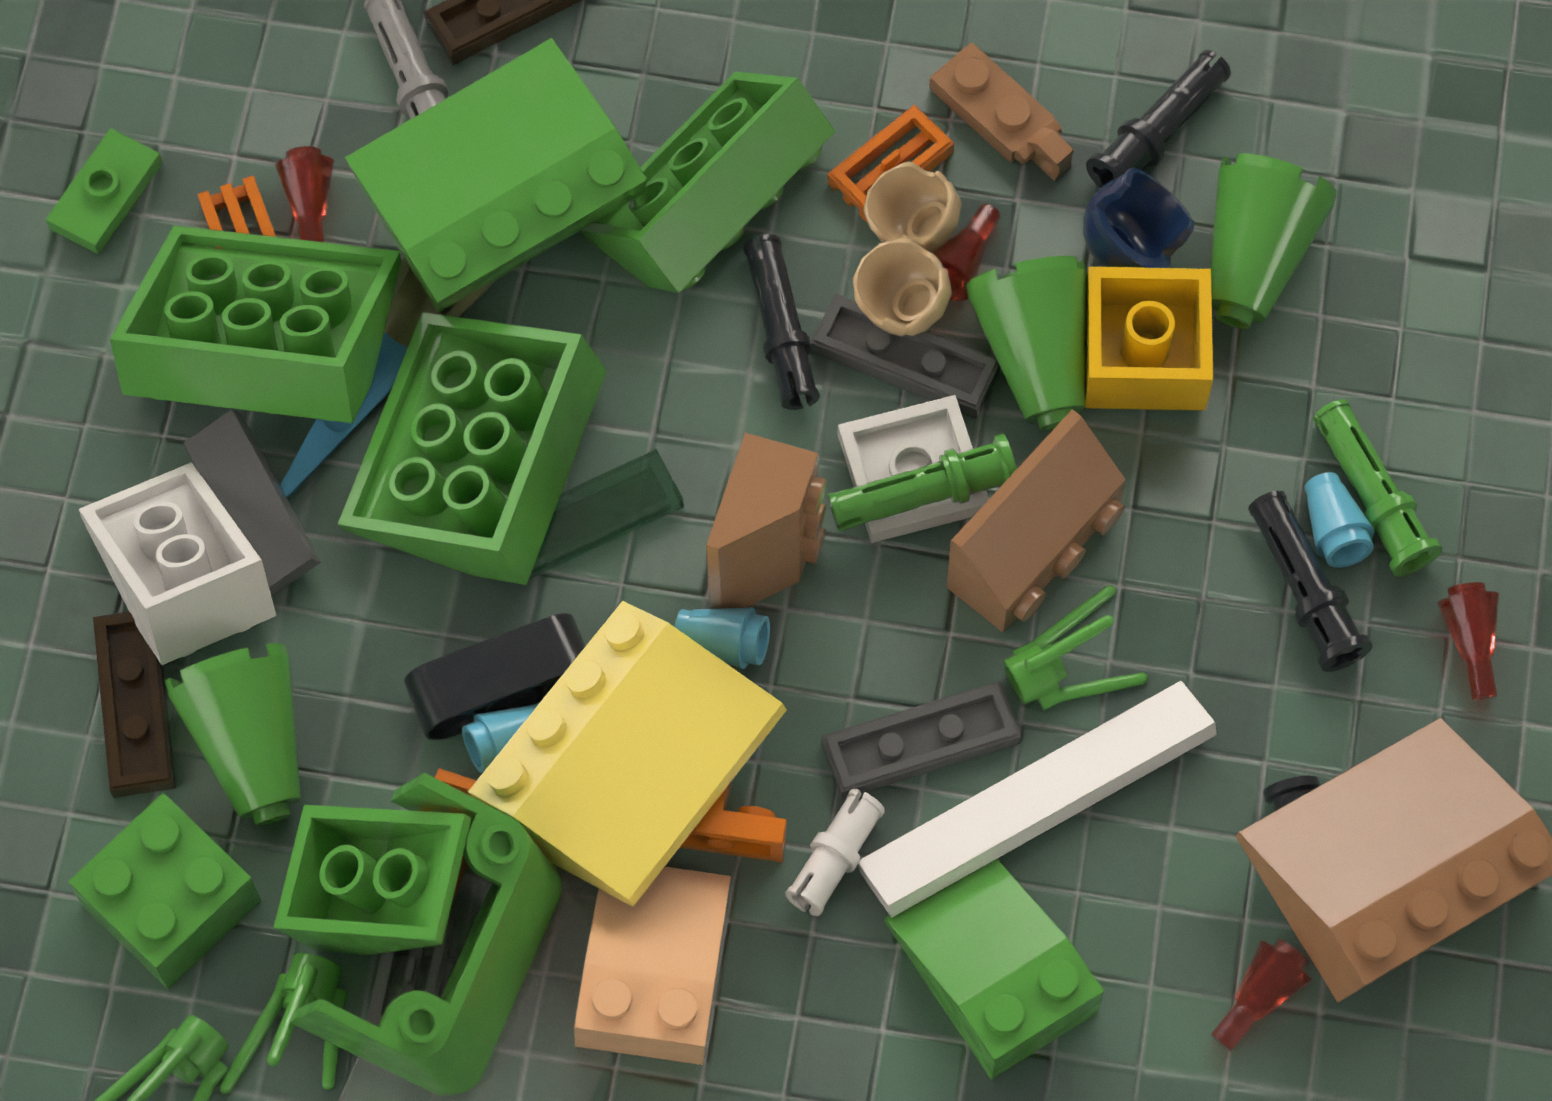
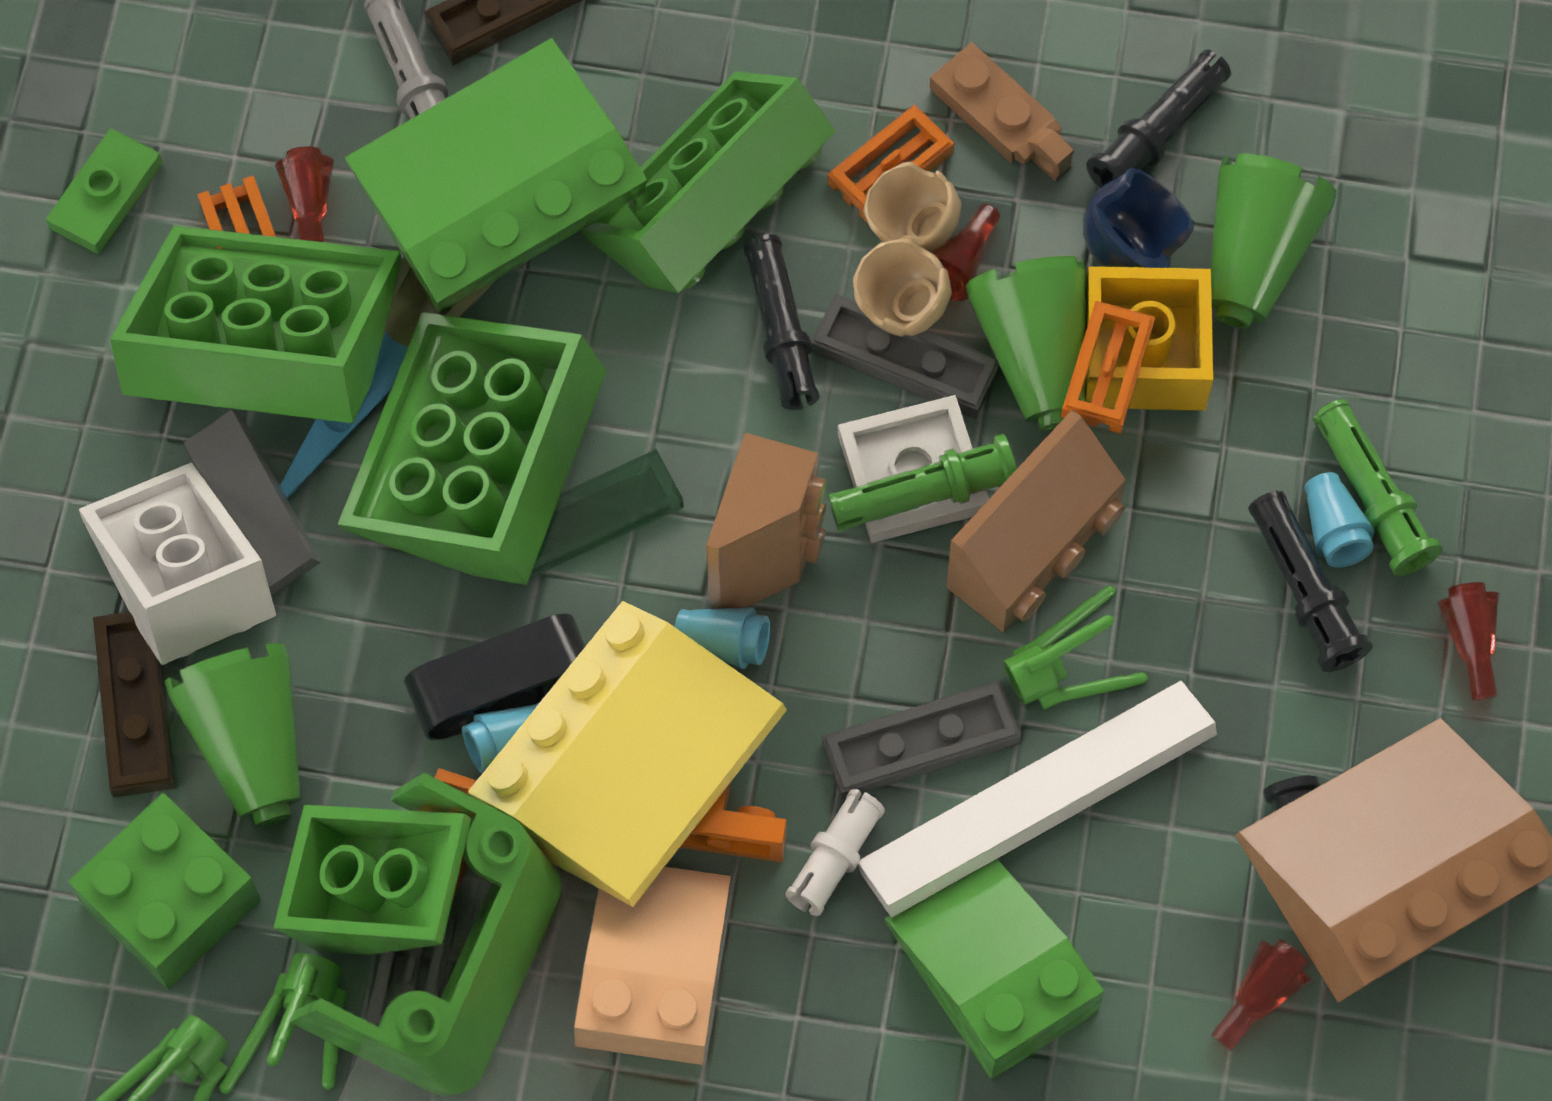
none -> orange tile [1061,301,1155,434]

